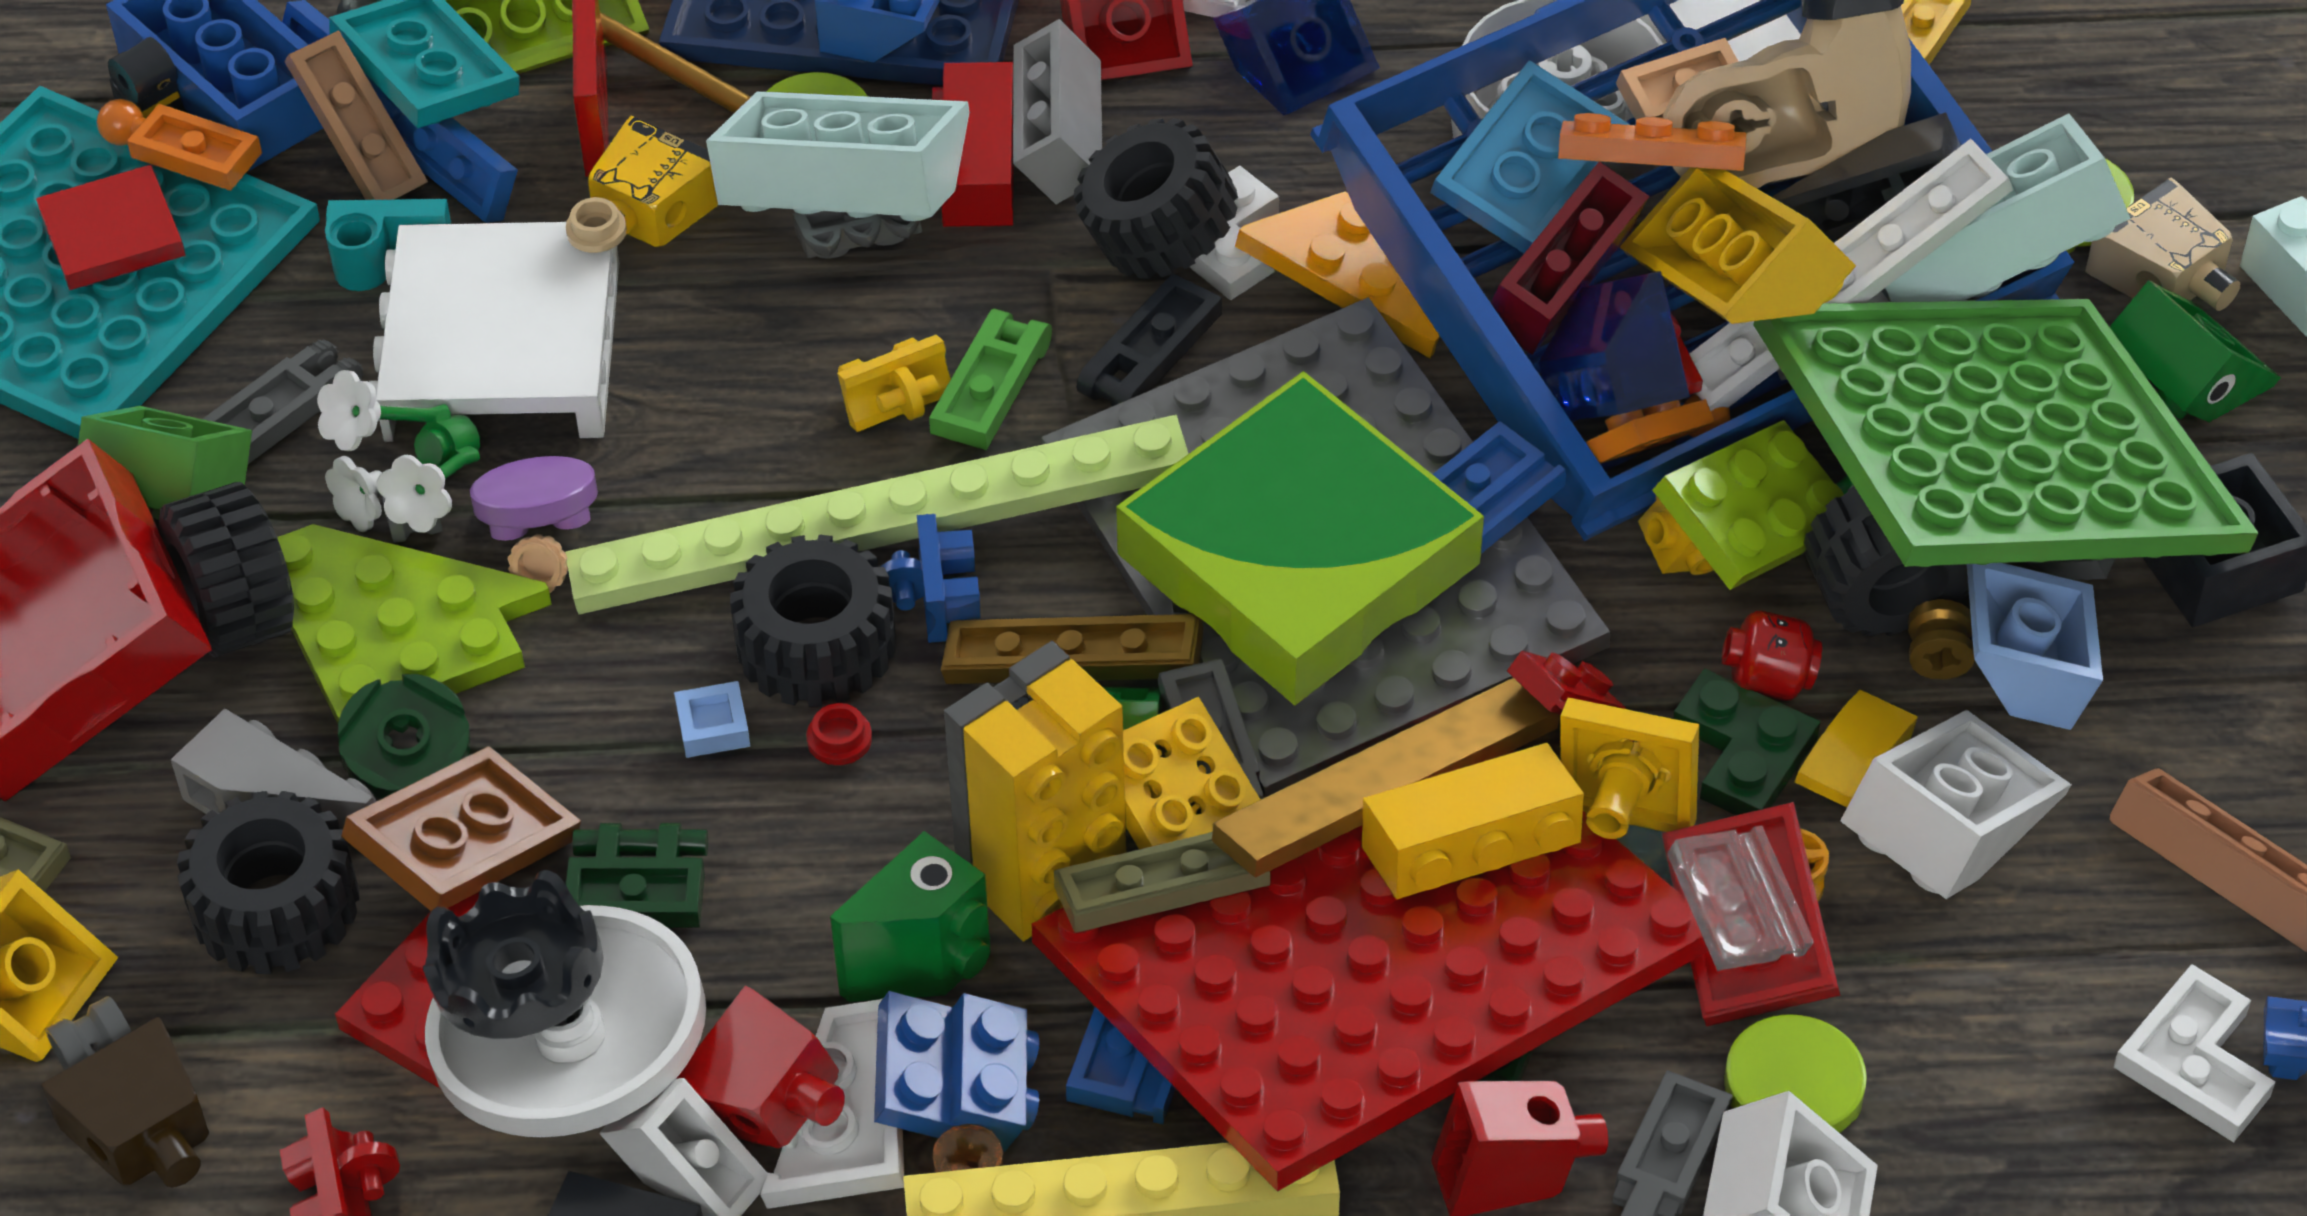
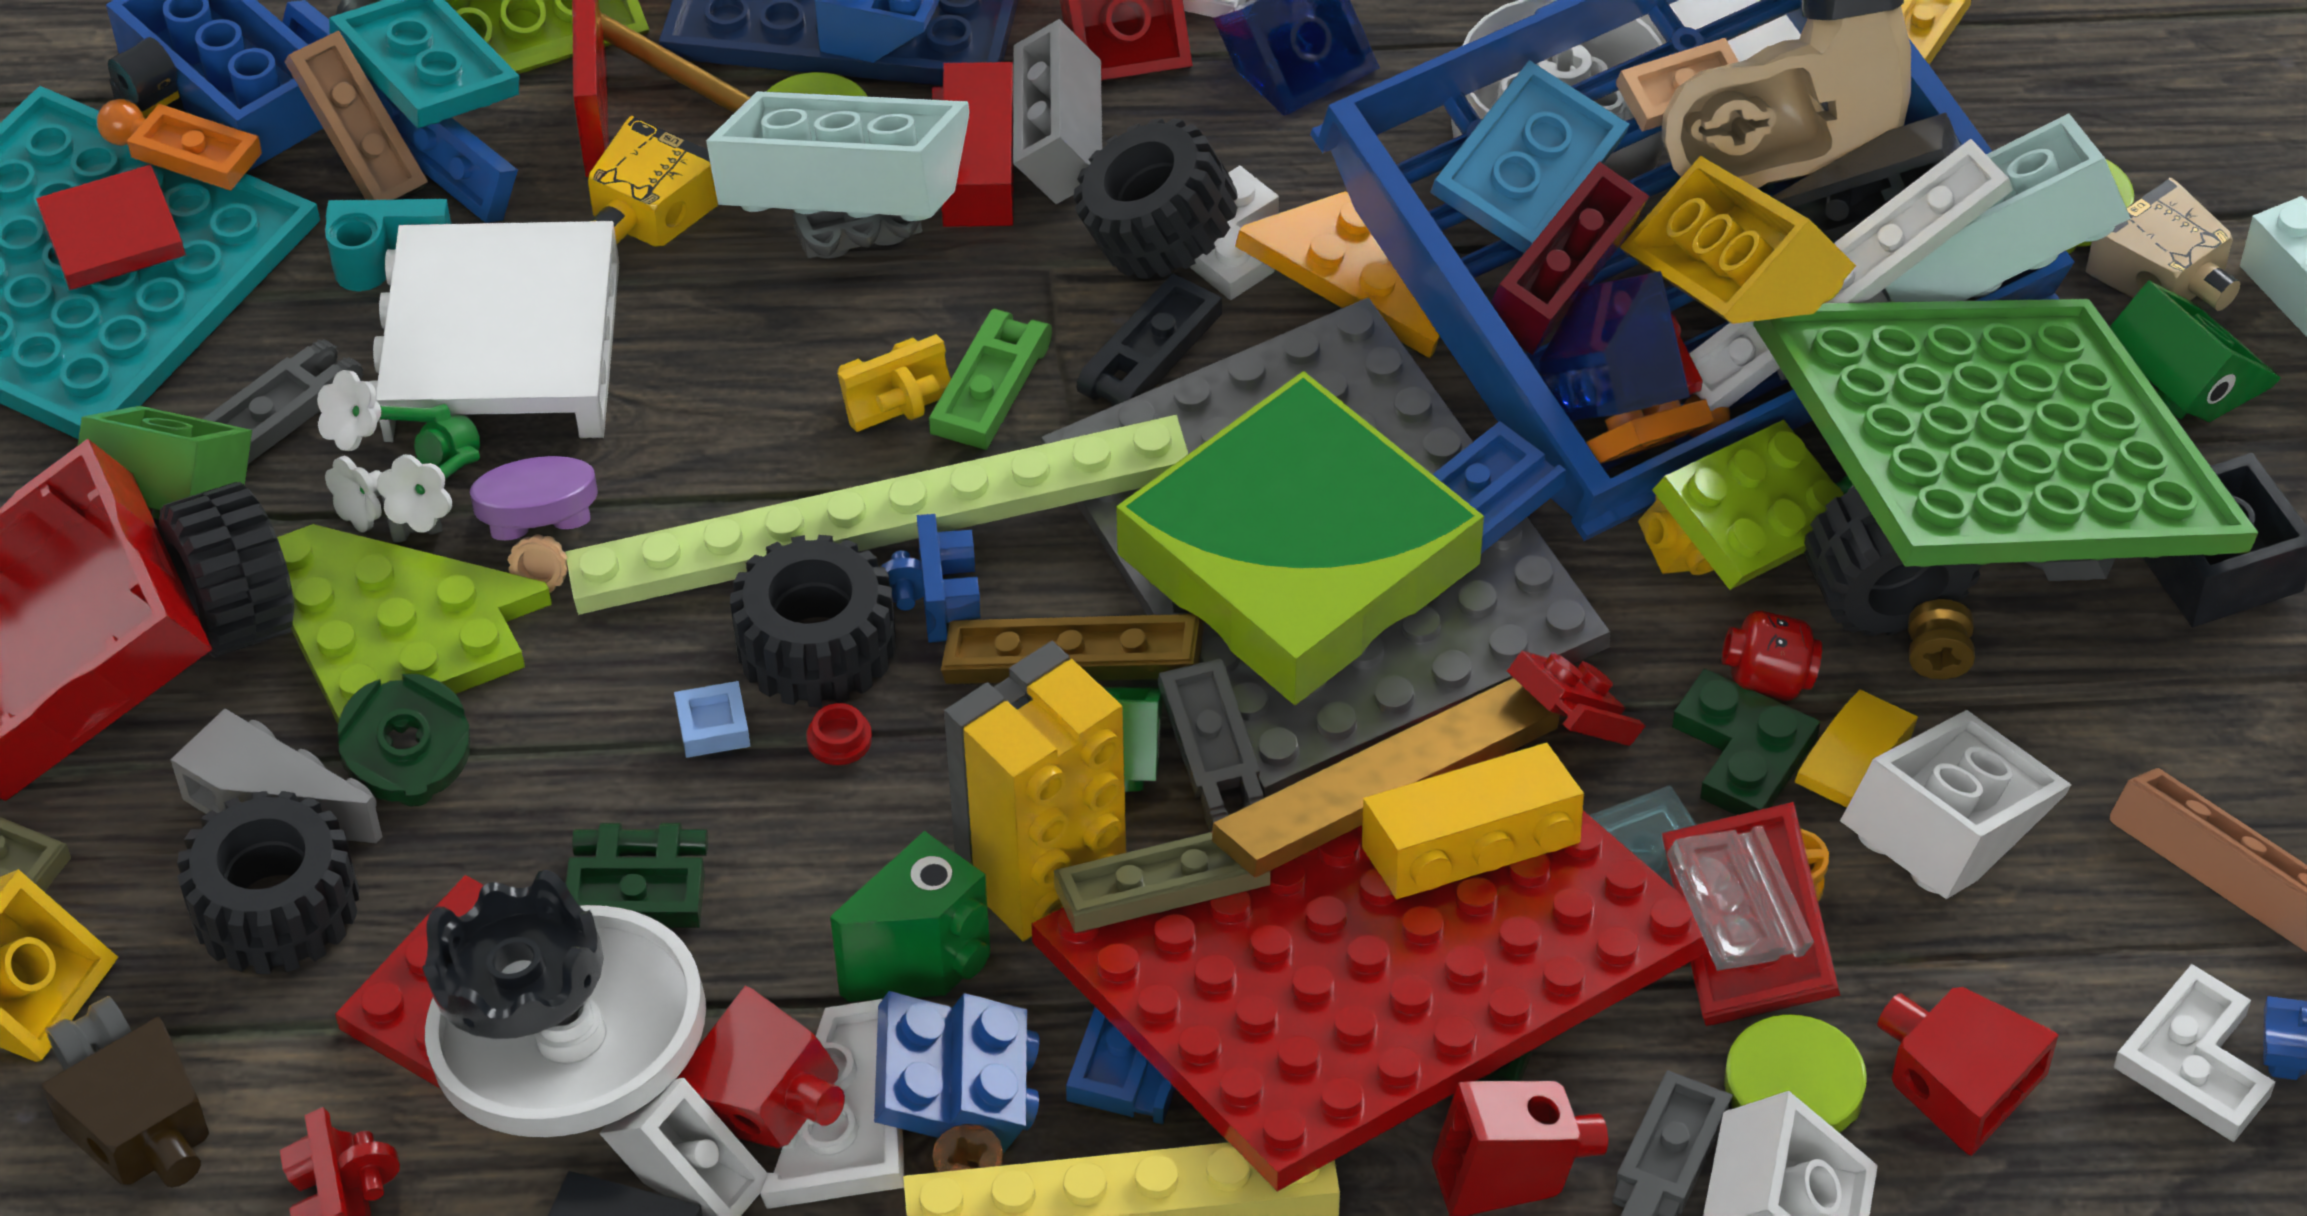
dark orange plate [341,746,581,911] -> none
tan plate [566,197,627,253] -> none
yellow plate [1123,697,1261,850] -> none
orange plate [1558,113,1746,171] -> none
yellow plate [1560,698,1699,839] -> none
light blue slope [1967,563,2103,730] -> none
none -> red torso [1877,987,2059,1156]

